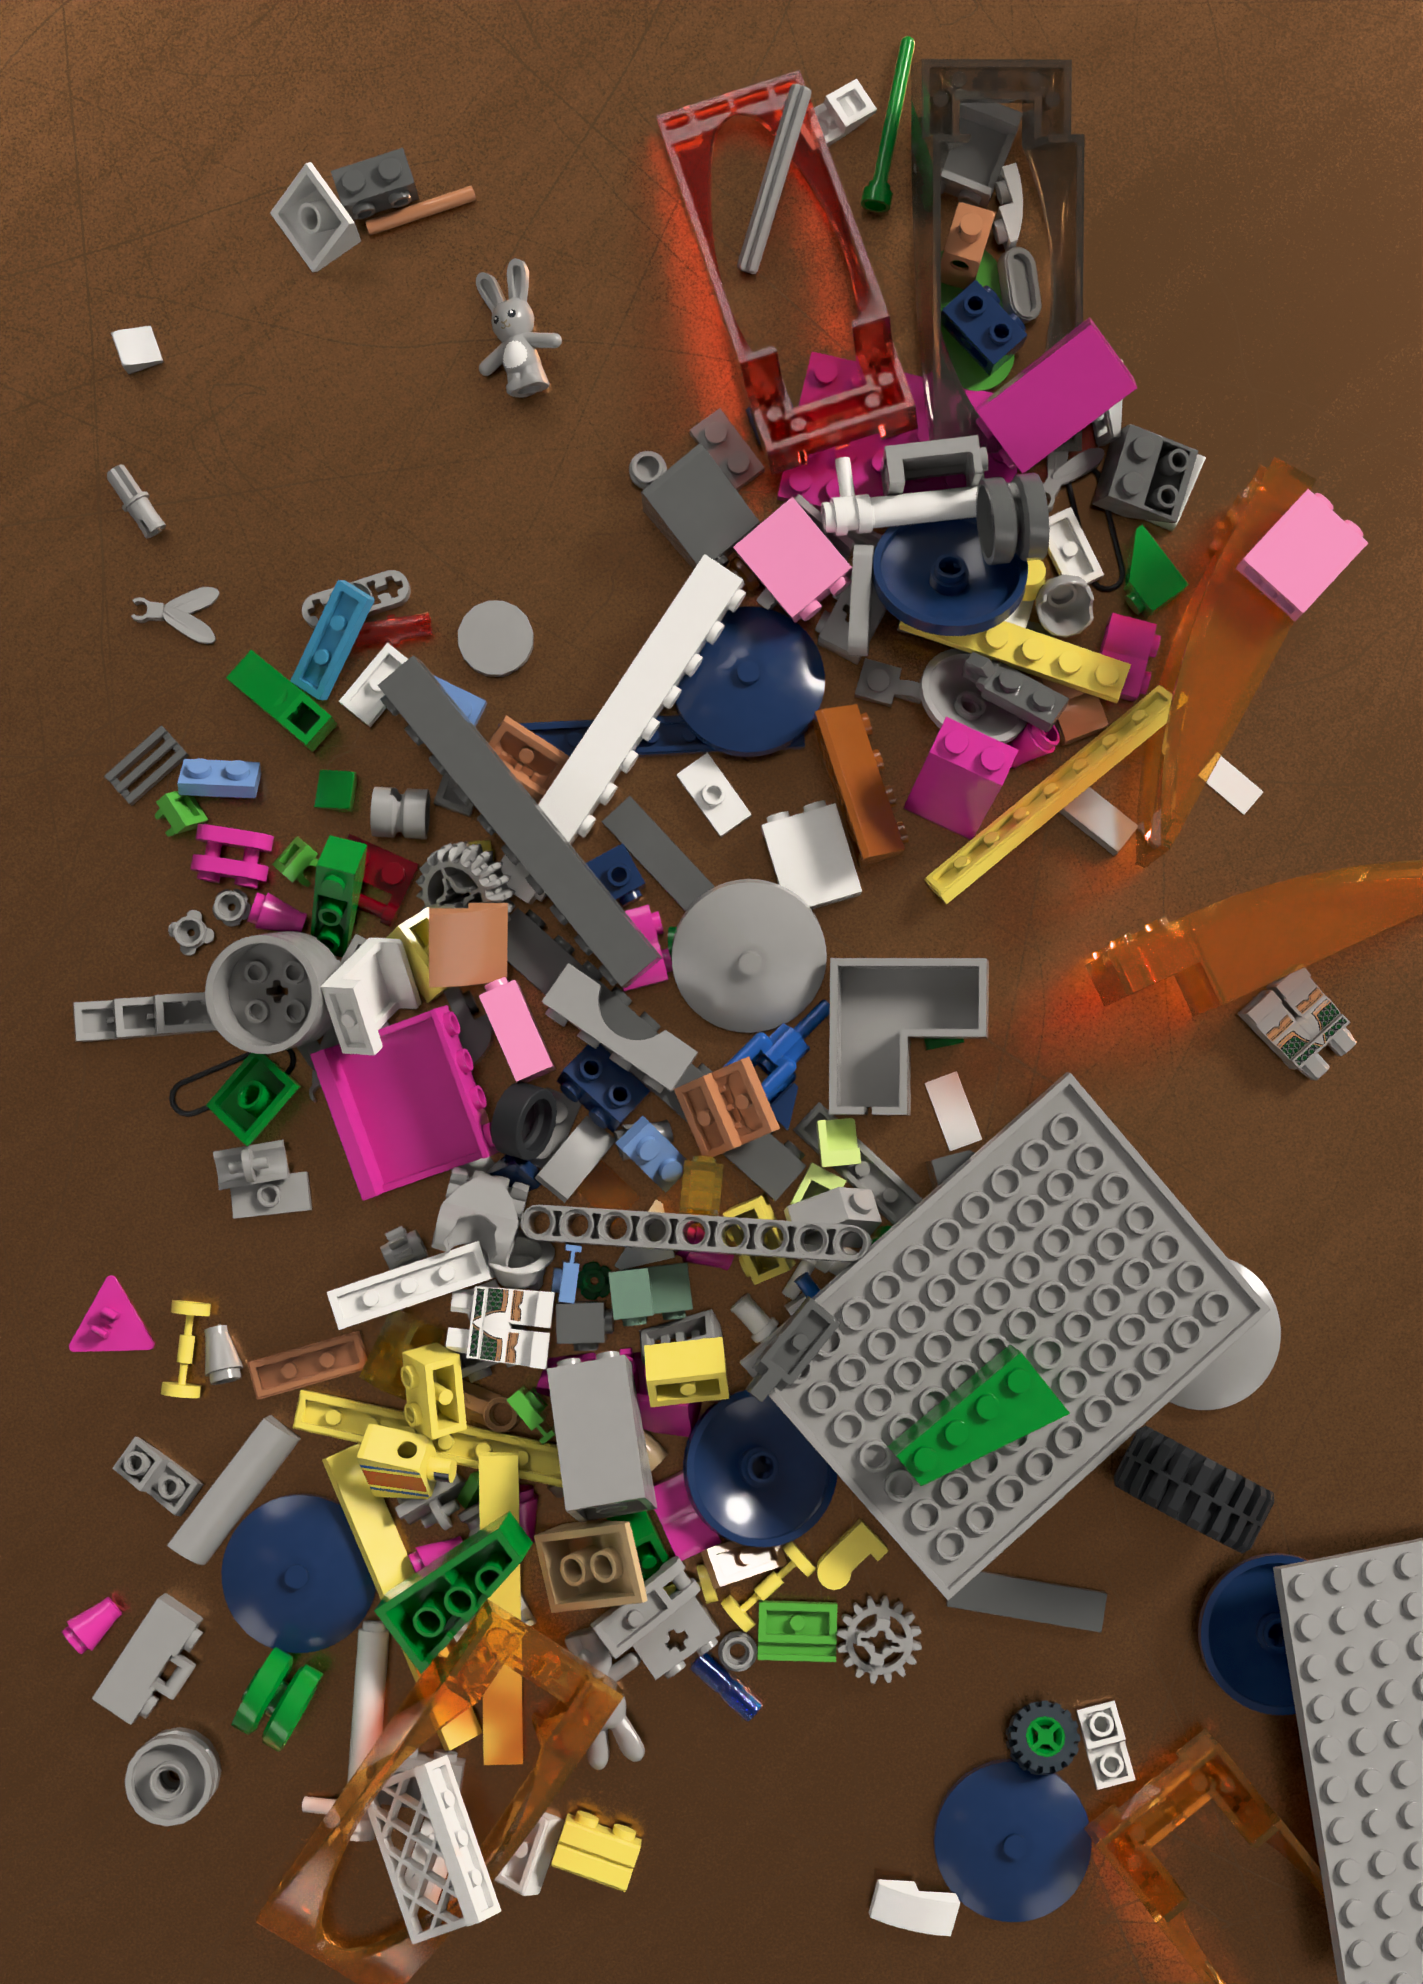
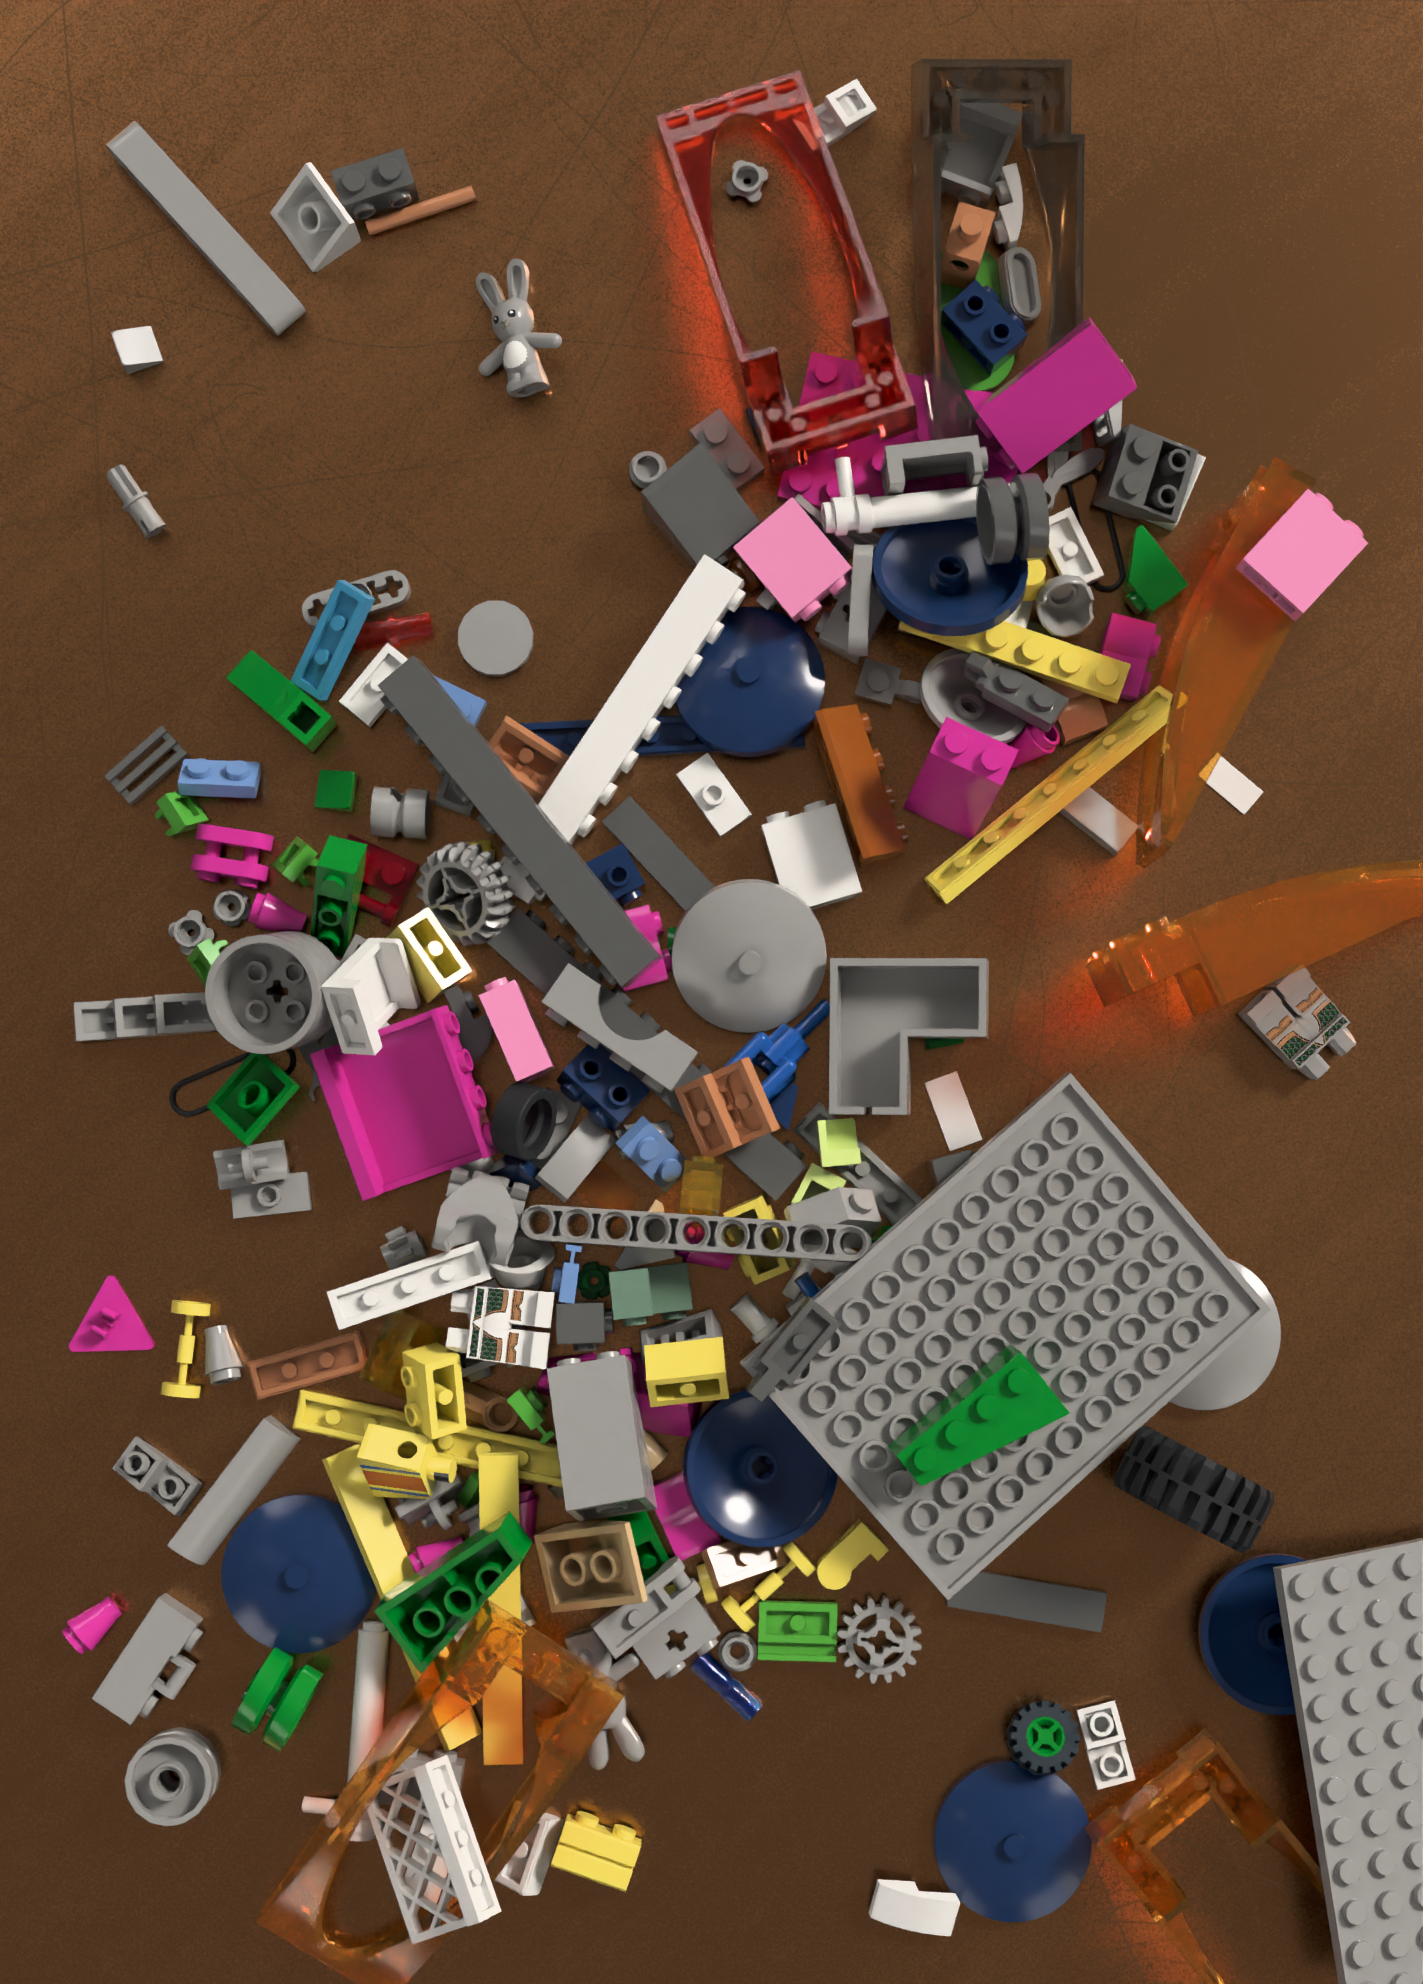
light grey piece [131,587,219,644] -> none
nougat slope [429,903,508,988] -> none
light grey axle [737,84,812,274] -> none
green piece [860,36,915,212] -> none
none -> light grey beam [106,121,306,336]
none -> bright green tile [187,938,228,986]
none -> light grey plate [726,160,768,203]

